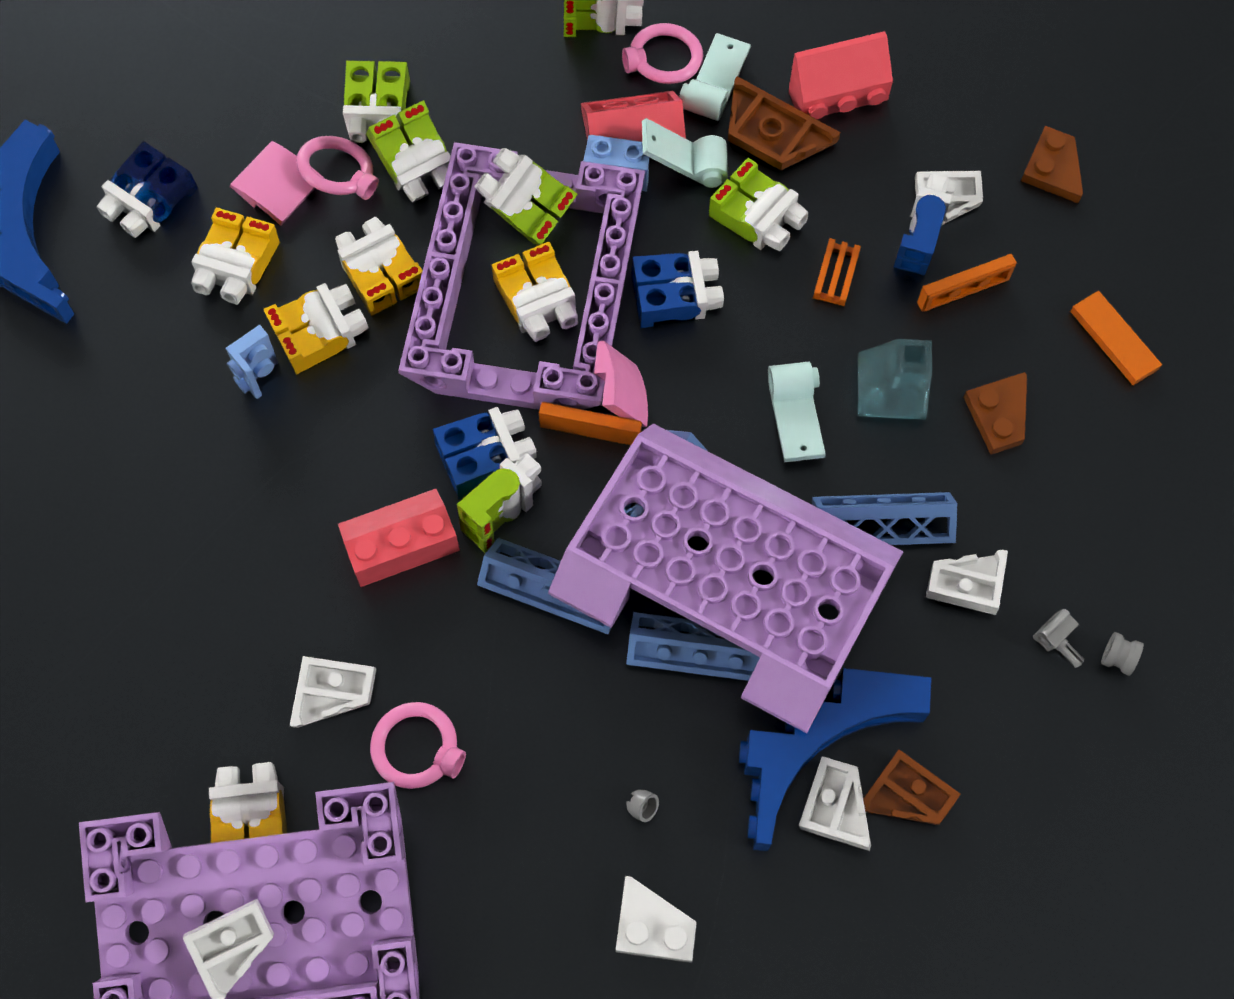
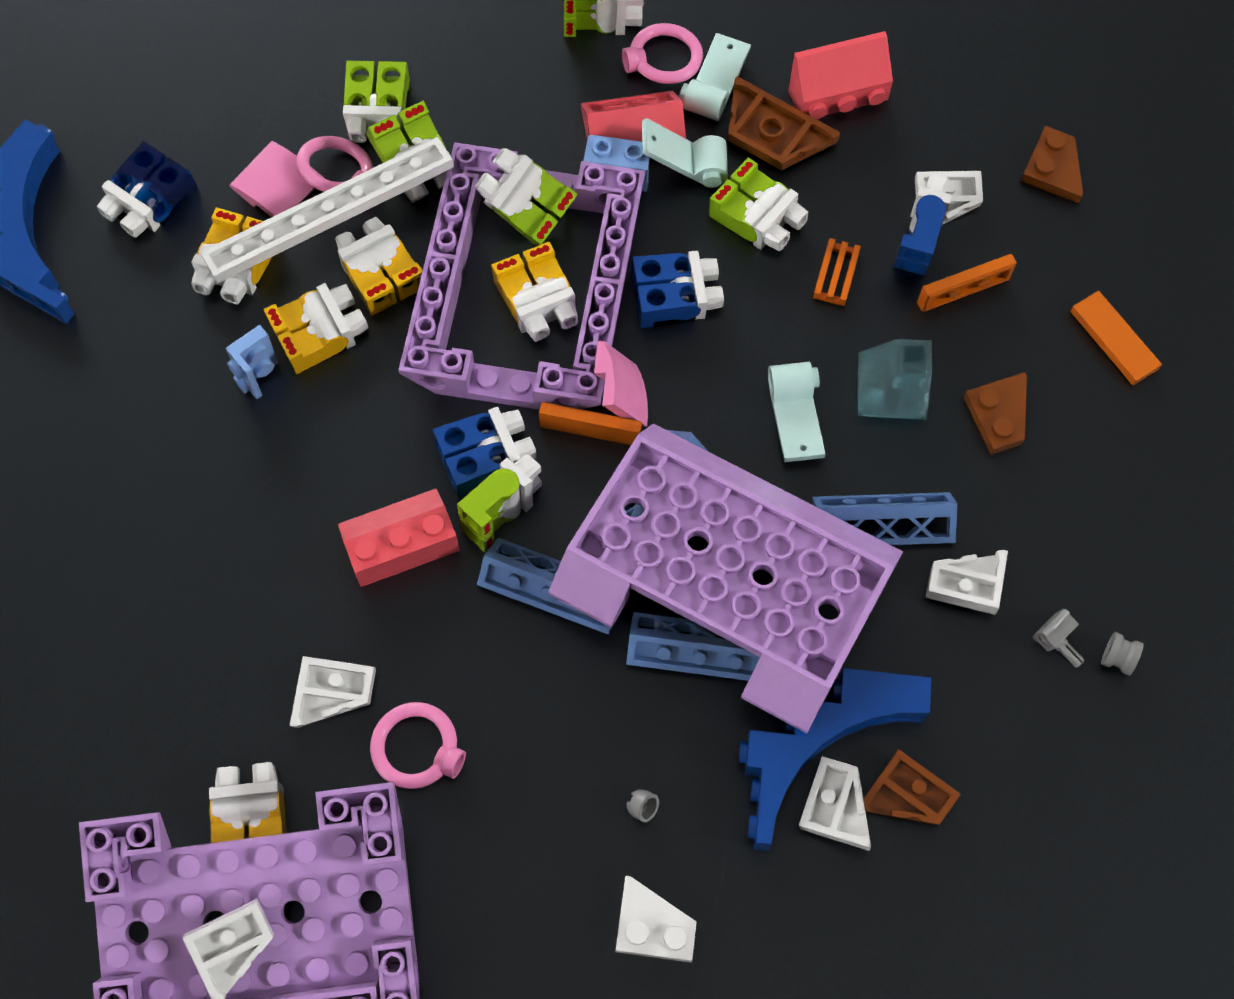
none -> white plate [200,137,454,284]

